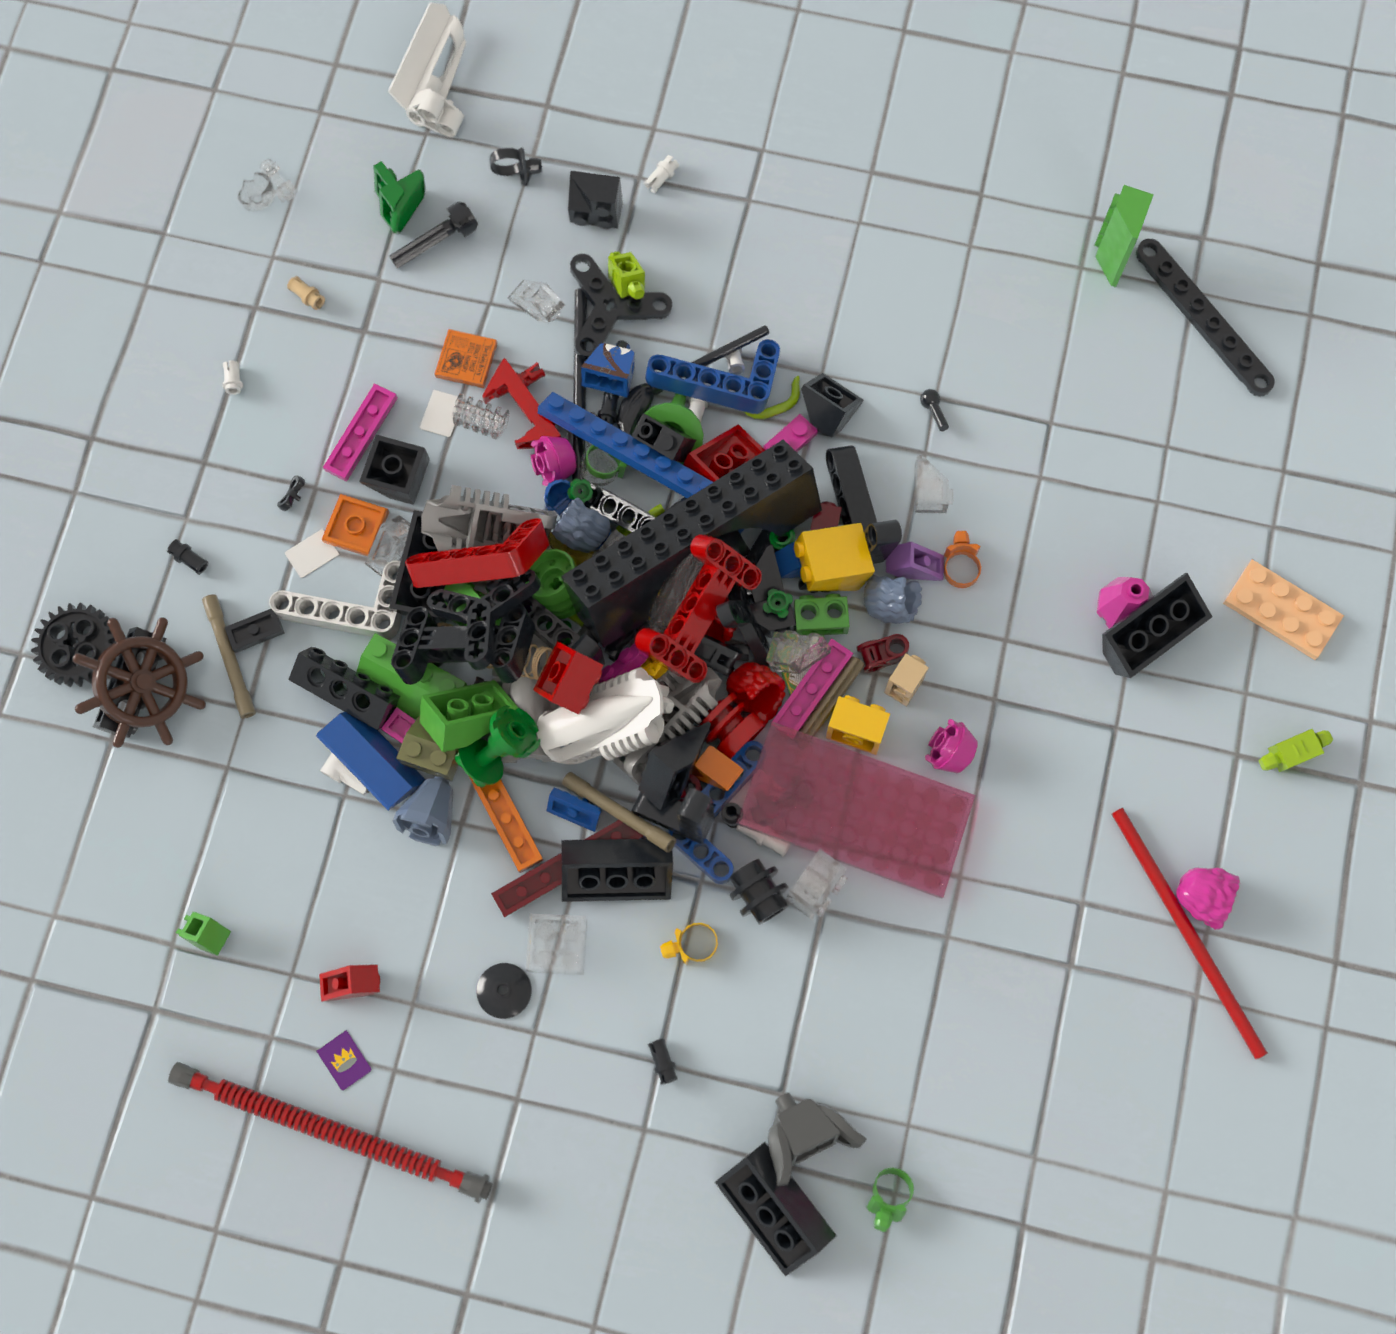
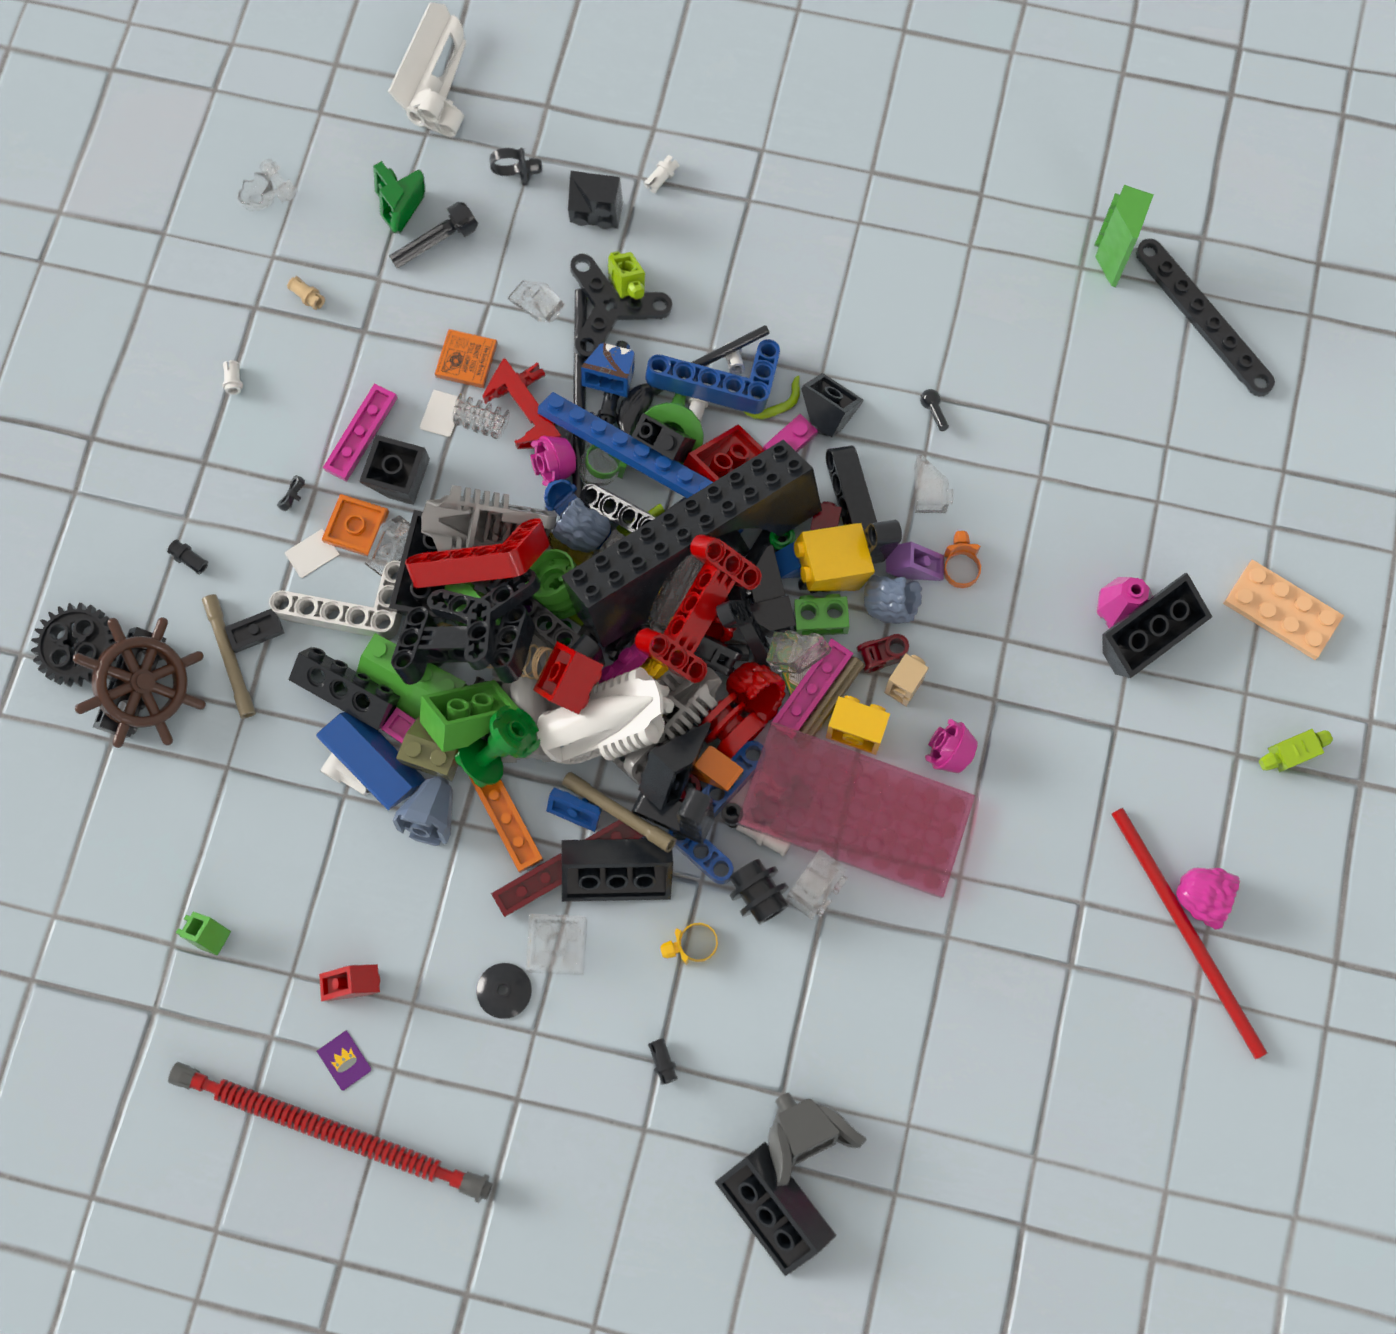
green plate [567,479,593,503] -> none
green plate [763,589,793,618] -> none
bright green piece [866,1168,914,1232] -> none

